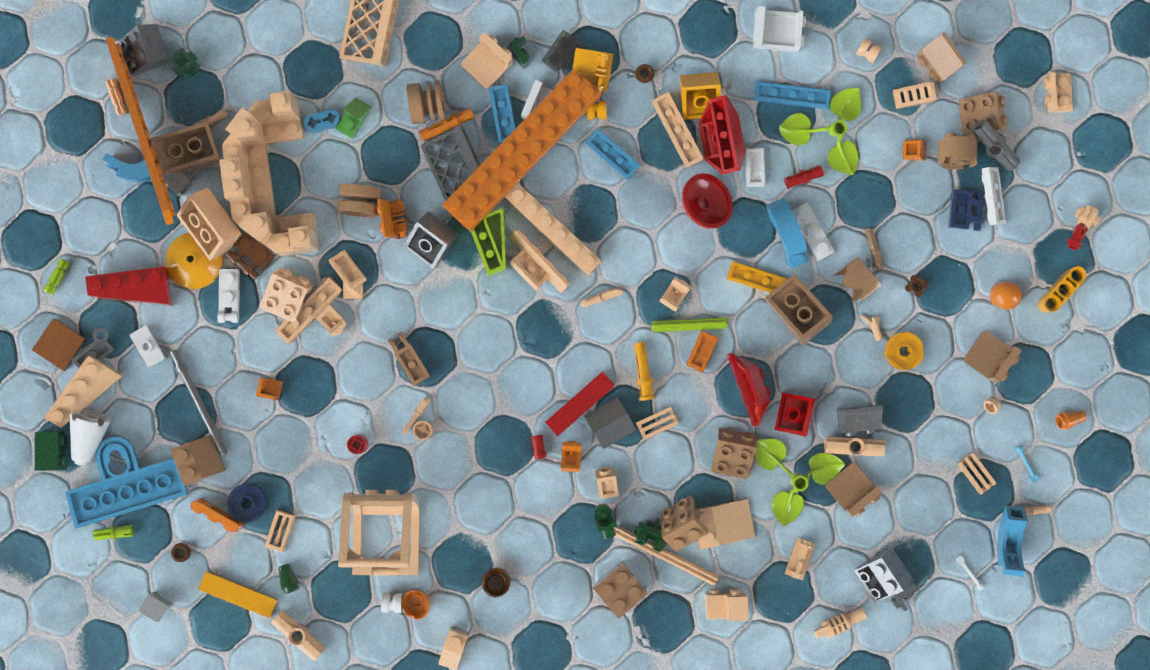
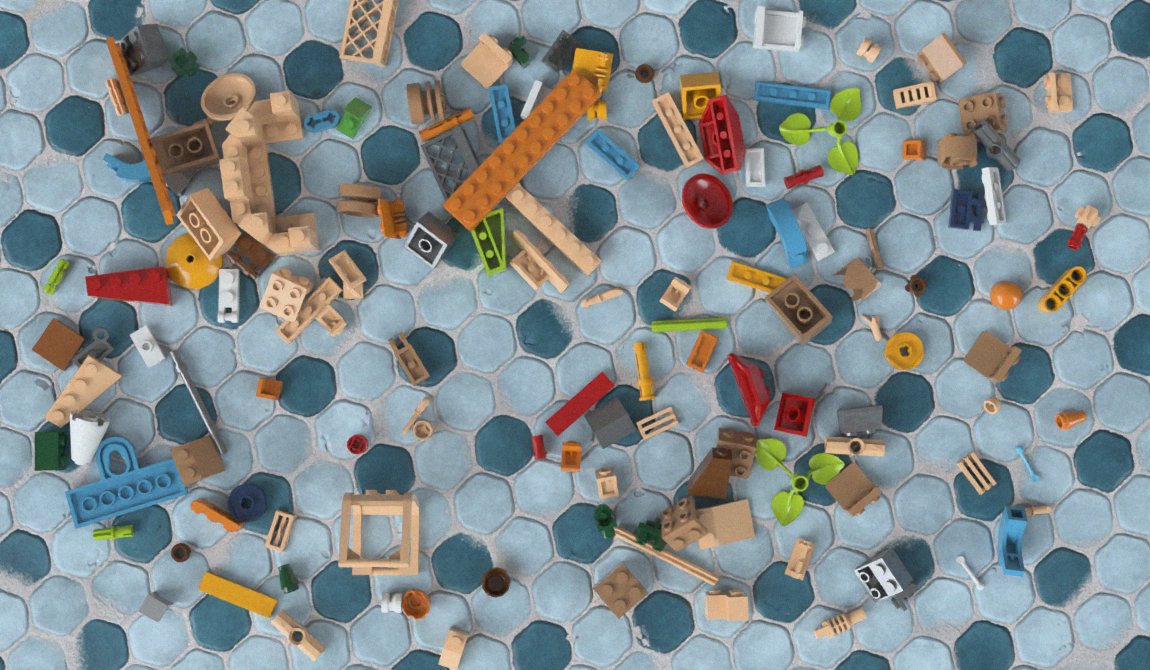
none -> light nougat dish [201,73,257,121]
none -> reddish brown slope [687,447,732,499]

